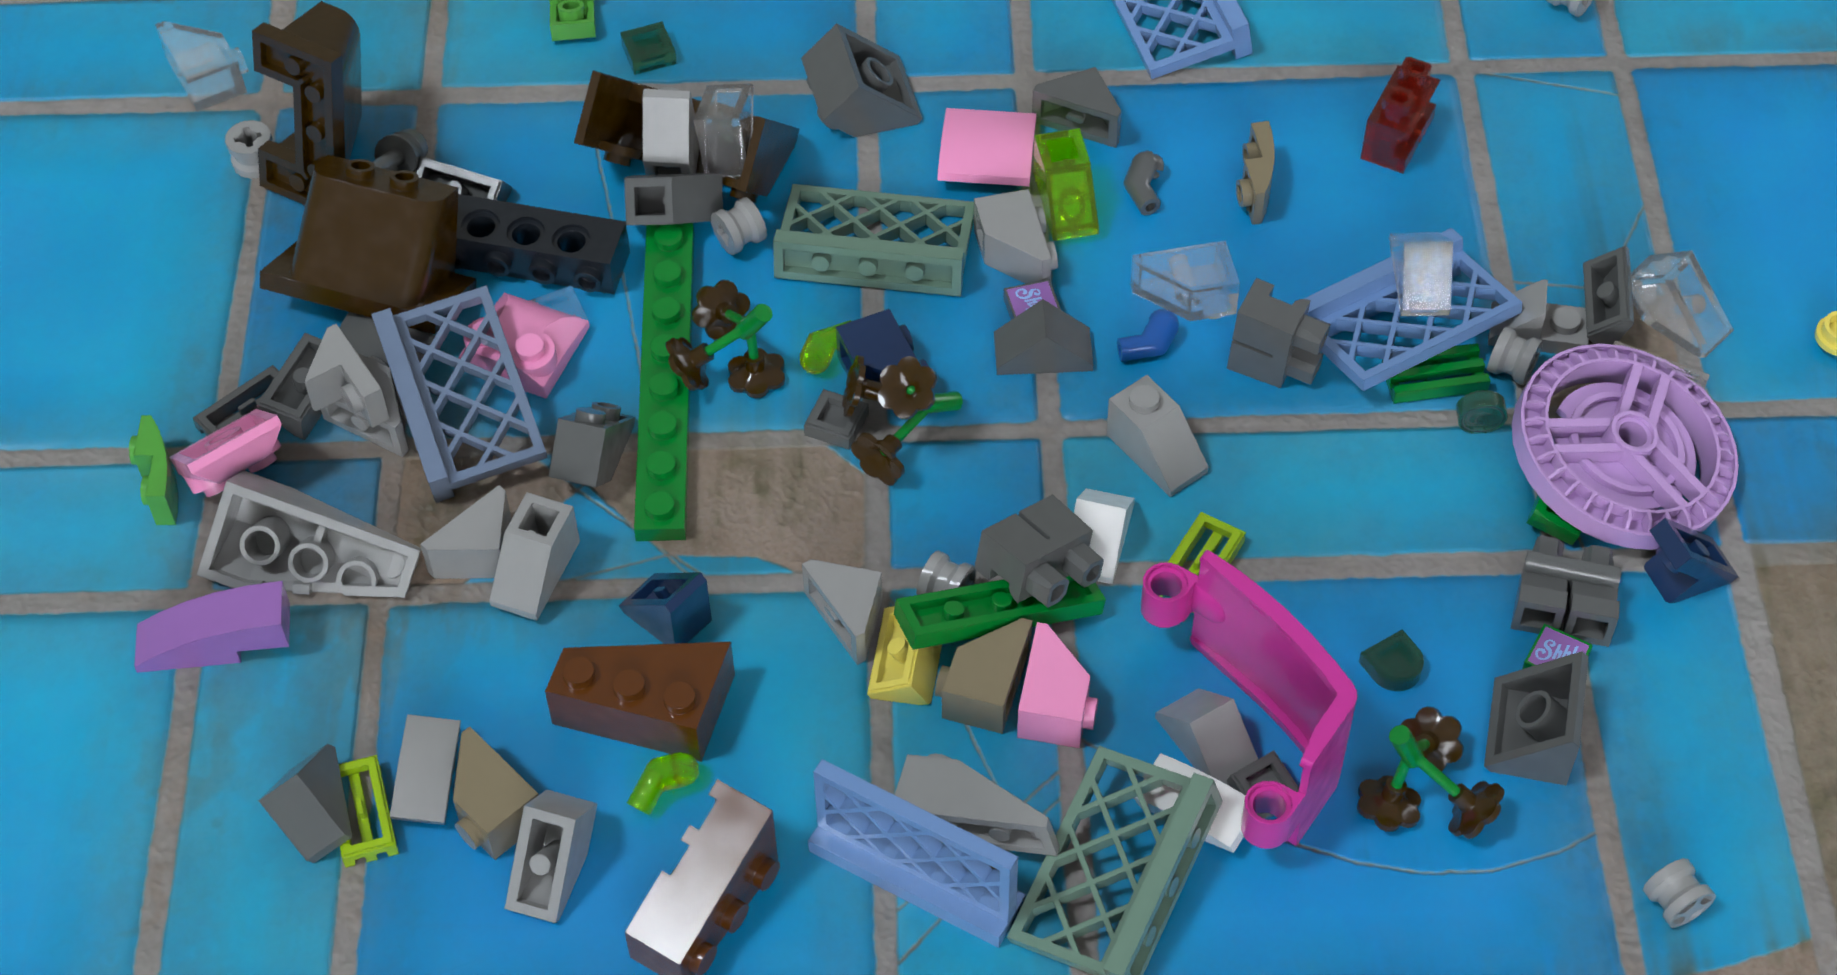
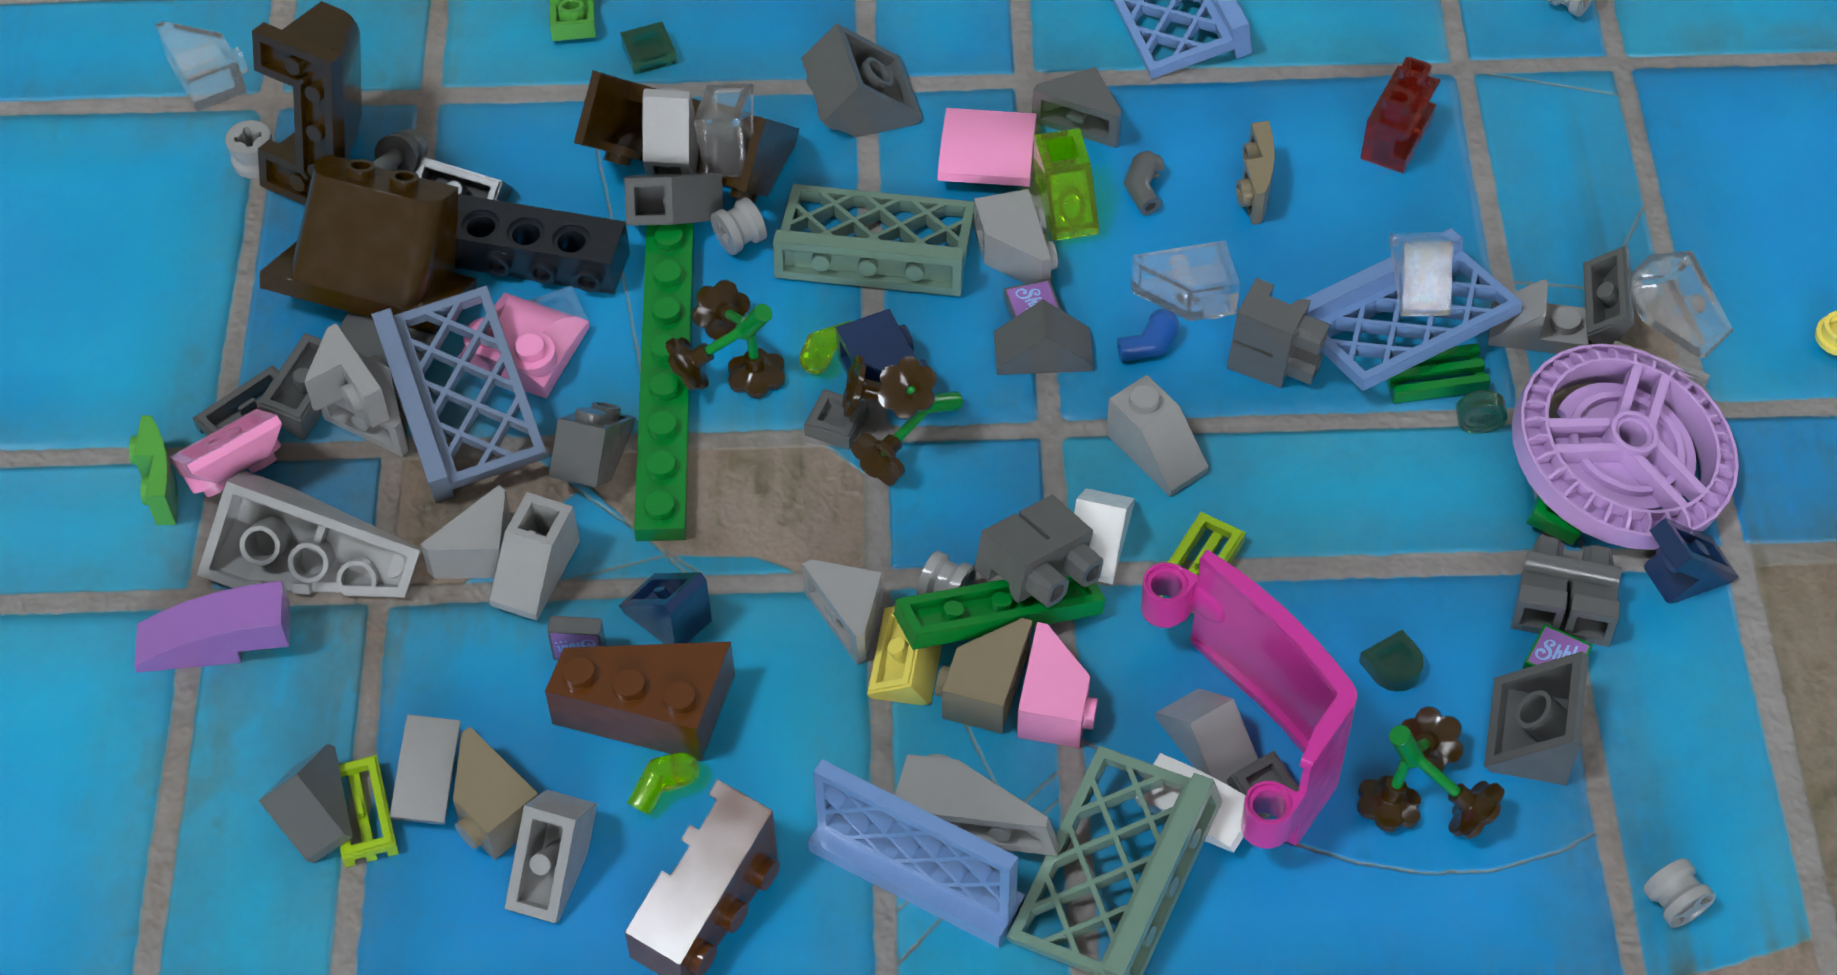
light grey wheel [1487,326,1543,386] -> none
none -> dark grey tile [547,616,607,660]

